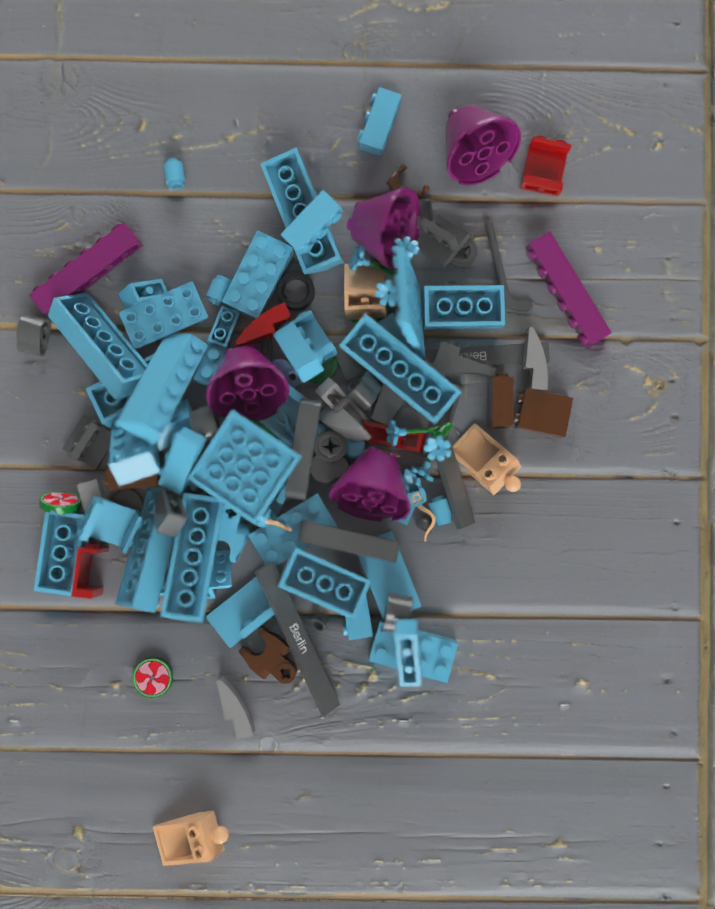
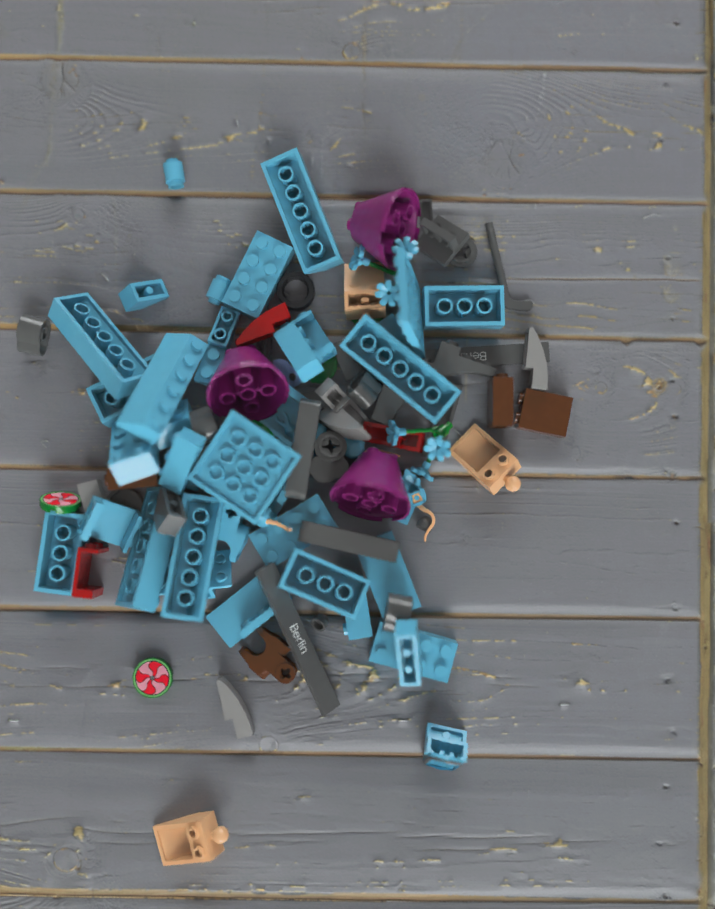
magenta brick [29,222,143,316] -> none
dark grey bracket [62,415,111,470] -> none
medium azure bracket [119,281,208,349] -> none
medium azure brick [280,190,343,255] -> none
medium azure brick [357,87,402,157] -> none
reddish brown helmet [386,164,430,199] -> none
medium azure brick [428,495,453,526] -> none
dark grey tile [435,447,475,529] -> none
magenta cone [445,104,521,186] -> none
red panel [520,136,572,197] -> none
magenta brick [526,231,612,348] -> none
none -> medium azure piece [423,722,468,771]

